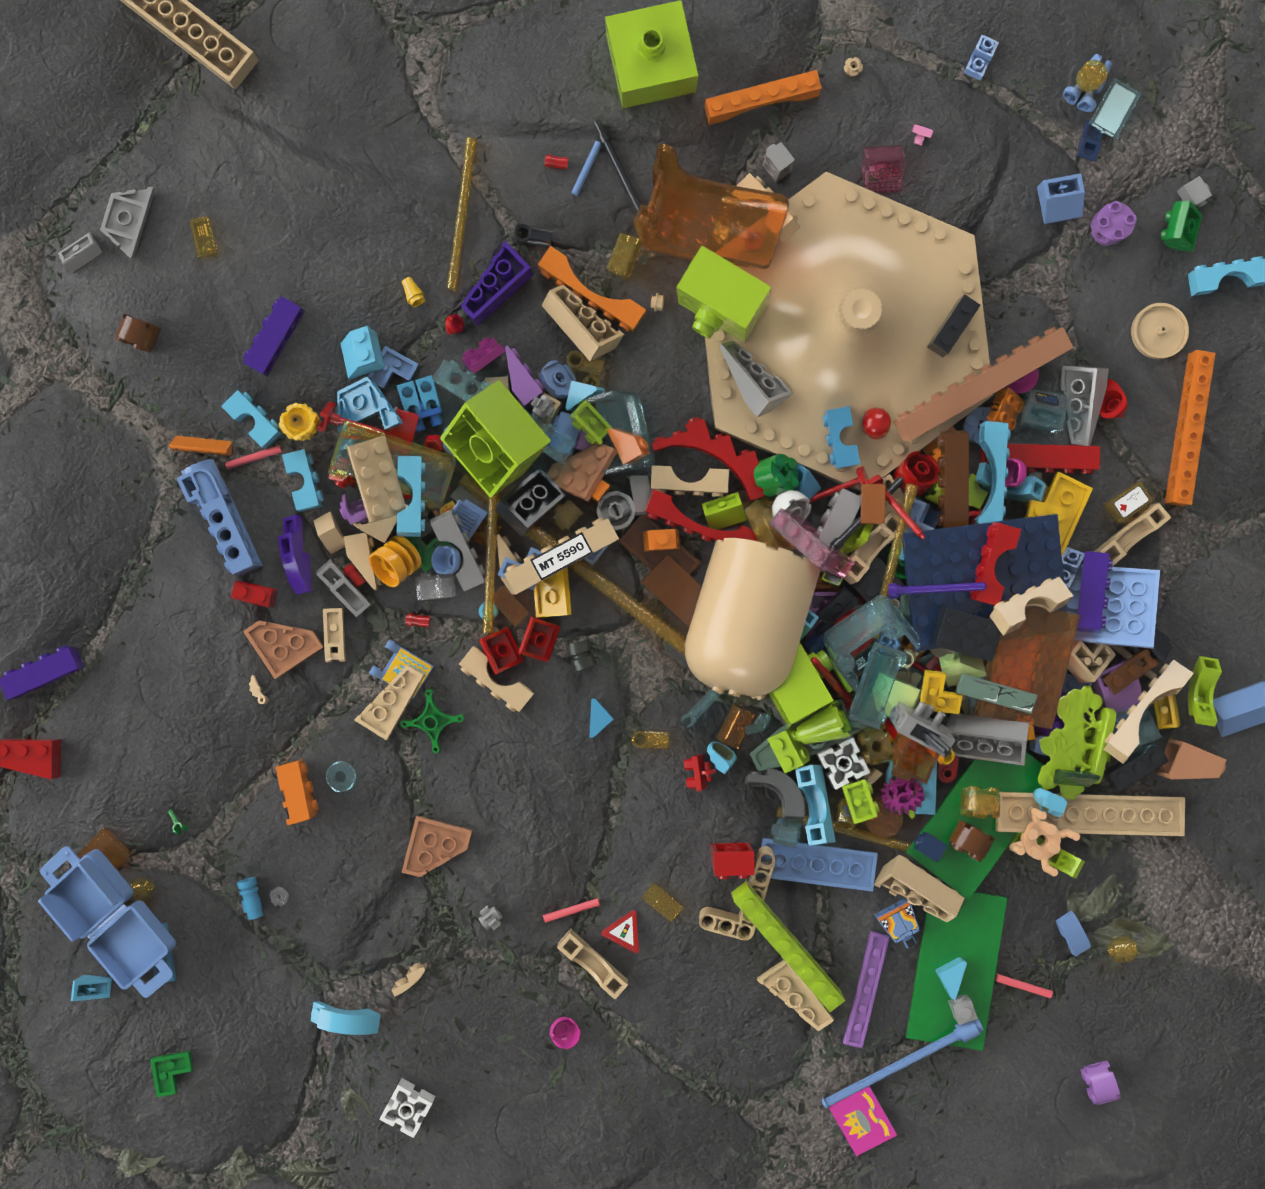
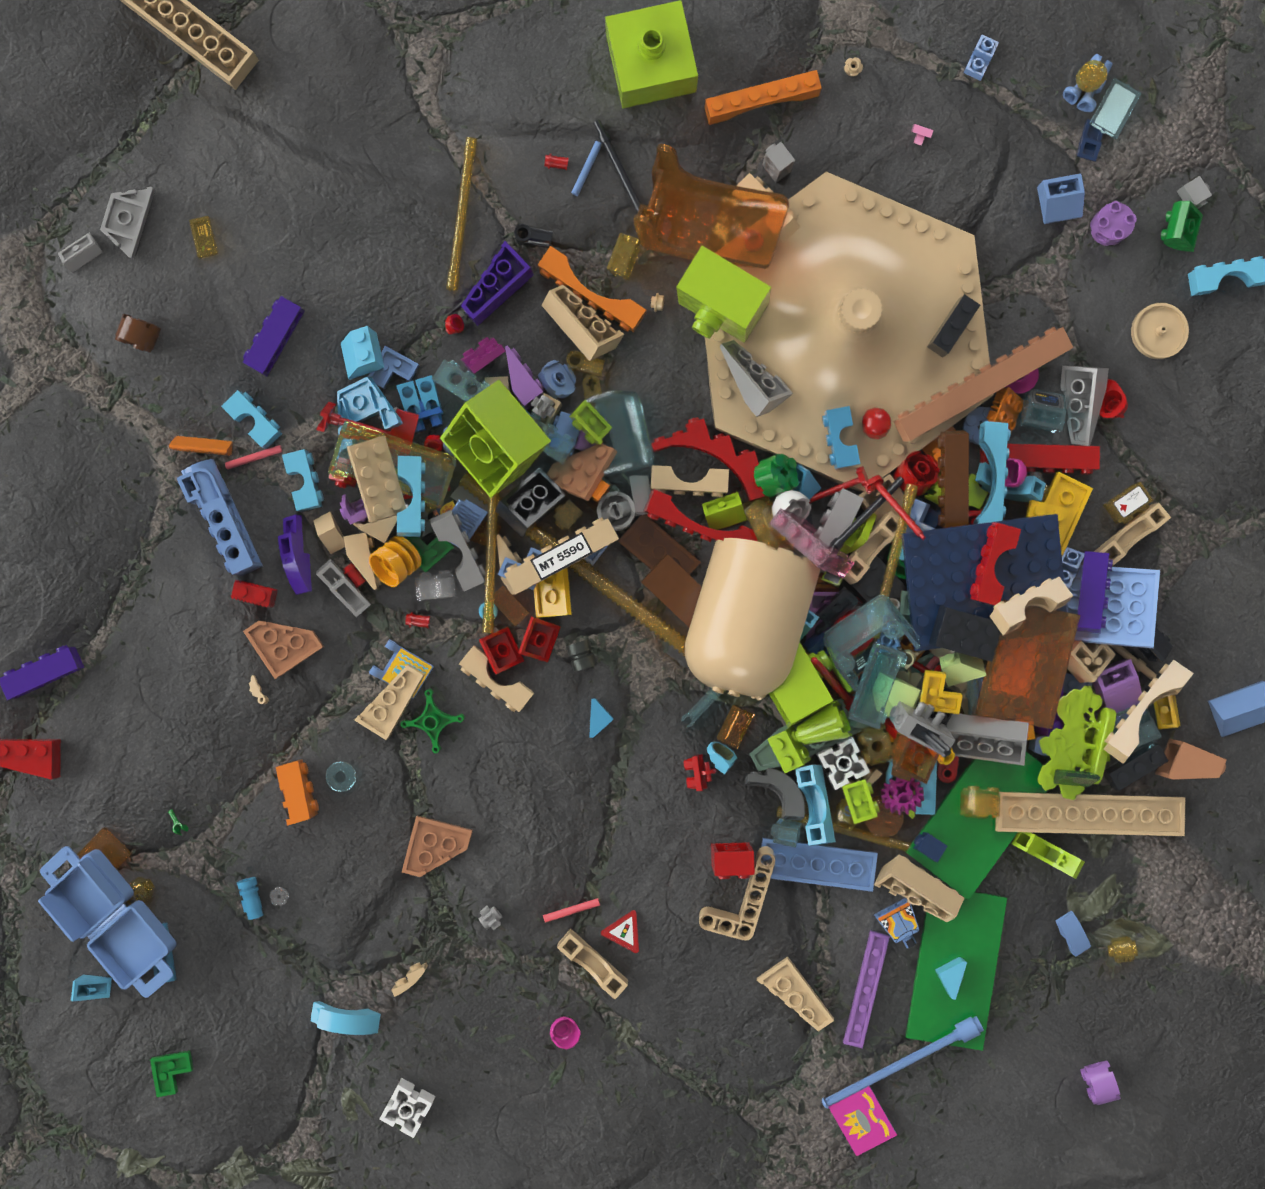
yellow piece [279,403,320,441] -> none
tan plate [323,608,346,662] -> none
yellow cone [402,277,425,307] -> none
medium blue hair [431,545,461,574] -> none
medium azure slope [565,381,605,412] -> none
orange slope [607,428,650,465] -> none
clear yellow piece [630,730,669,749] -> none
clear yellow plate [642,882,684,922] -> none
orange torso [643,529,680,552] -> none
lime brick [731,881,845,1012] -> none
clear light blue arm [745,713,771,735] -> none
dark orange slope [861,484,886,525] -> none
clear pink slope [862,145,905,193] -> none
dark purple piece [889,582,987,599] -> none
light grey brick [948,994,978,1025] -> none
reddish brown brick [949,819,995,862] -> none
sand green tile [956,673,1037,714] -> none
coral bar [995,974,1053,998] -> none
light nougat plate [1009,808,1080,876] -> none
medium azure rock [1033,788,1067,817] -> none
reddish brown plate [1102,648,1159,695] -> none
orange brick [1164,350,1216,507] -> none
lime arch [1188,656,1222,727] -> none

